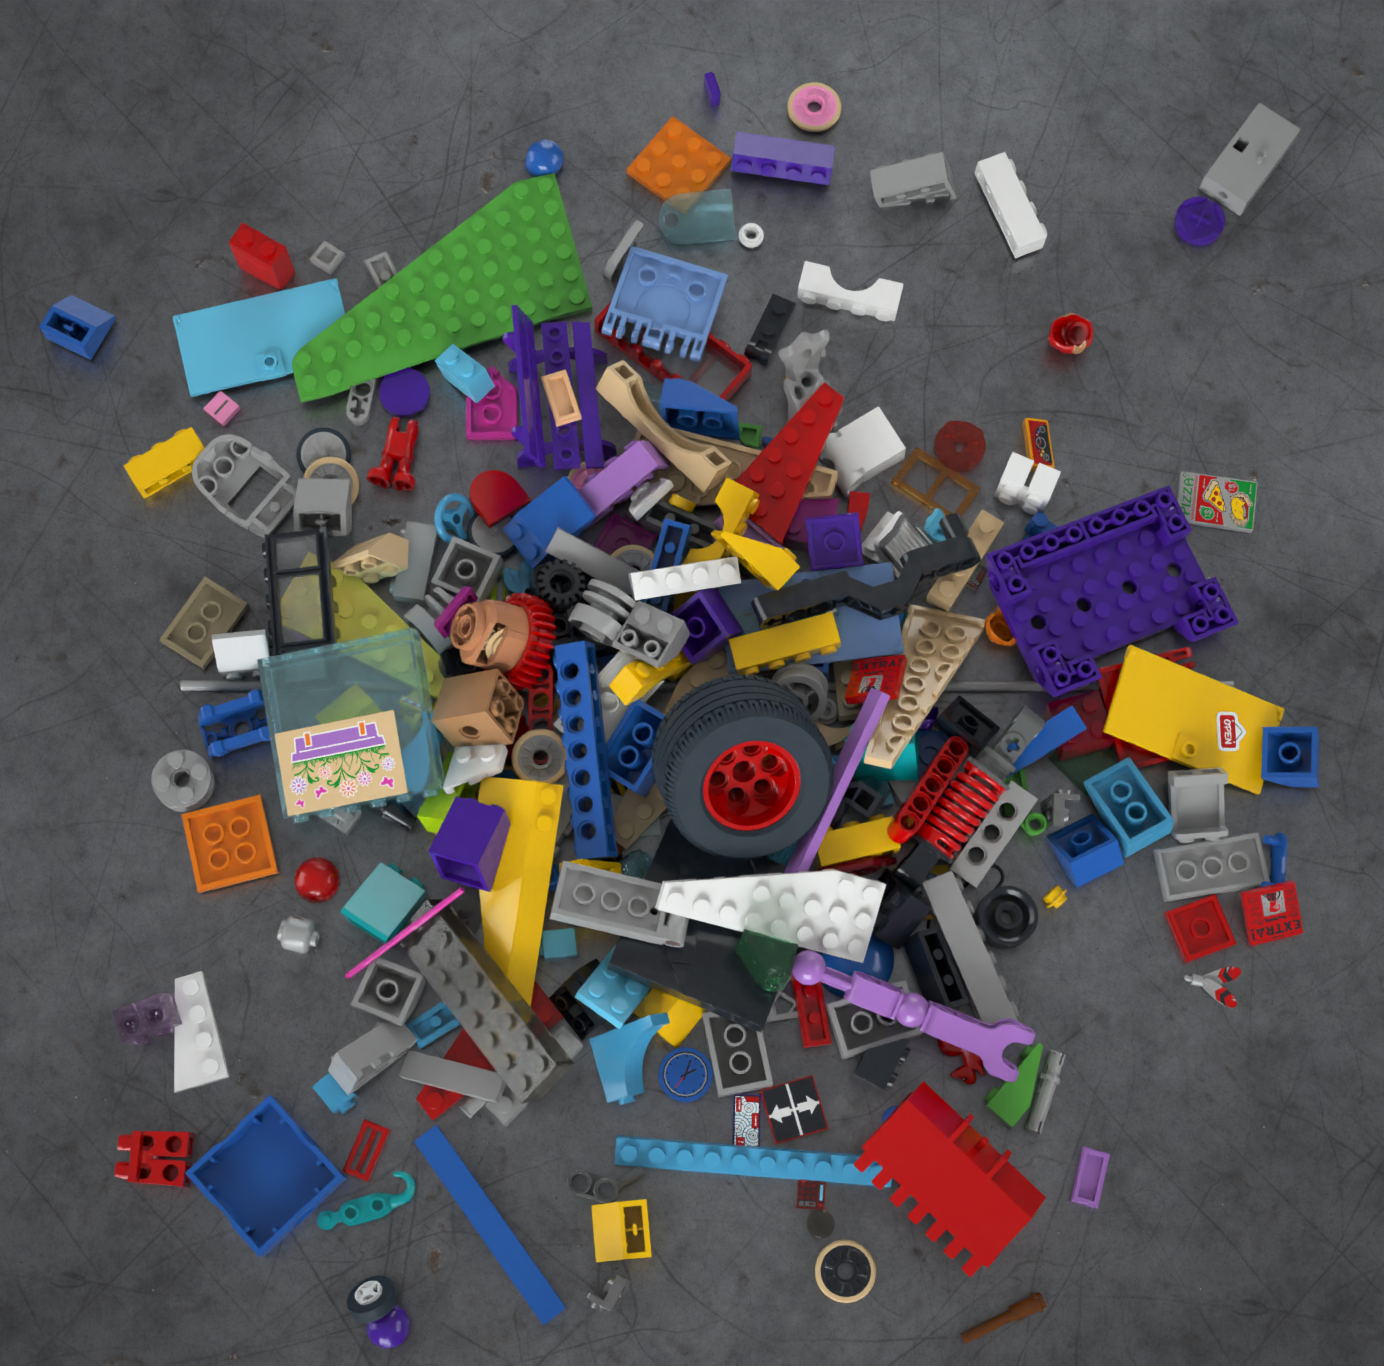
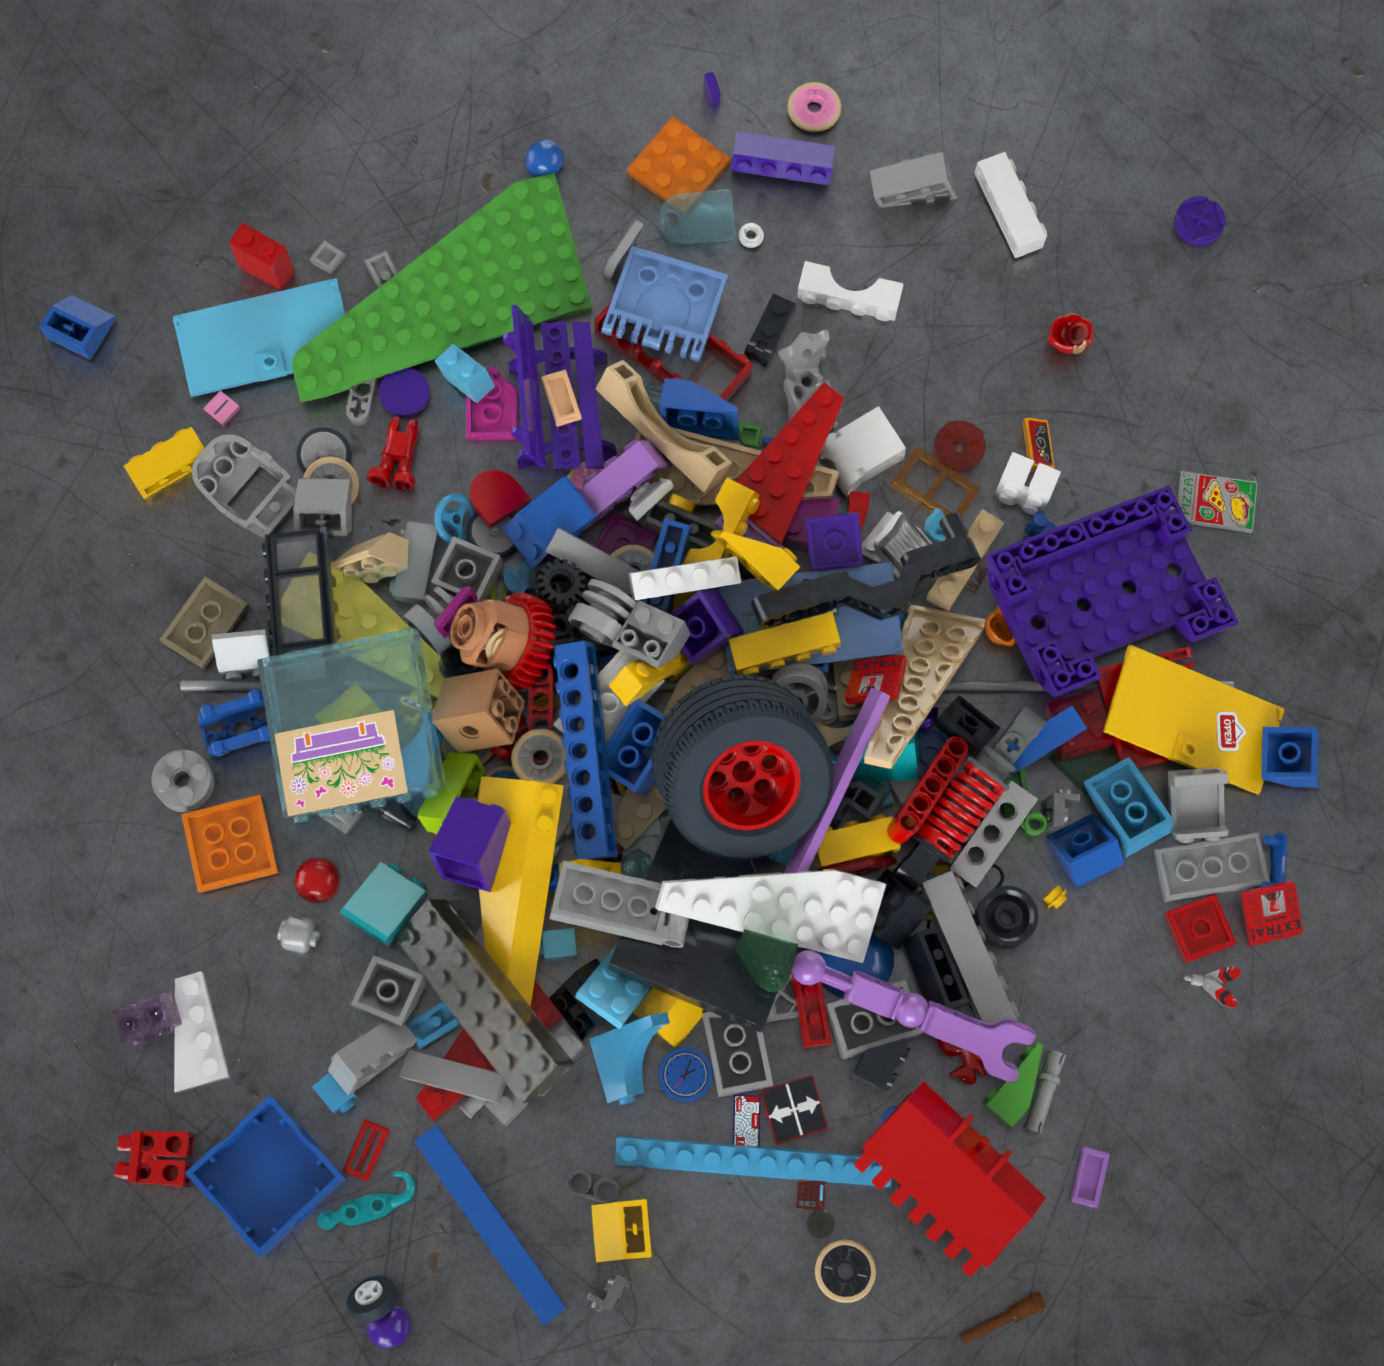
dark pink axle [345,887,465,979] -> none
white wing [443,744,508,794] -> none
light grey brick [1199,102,1301,216] -> none

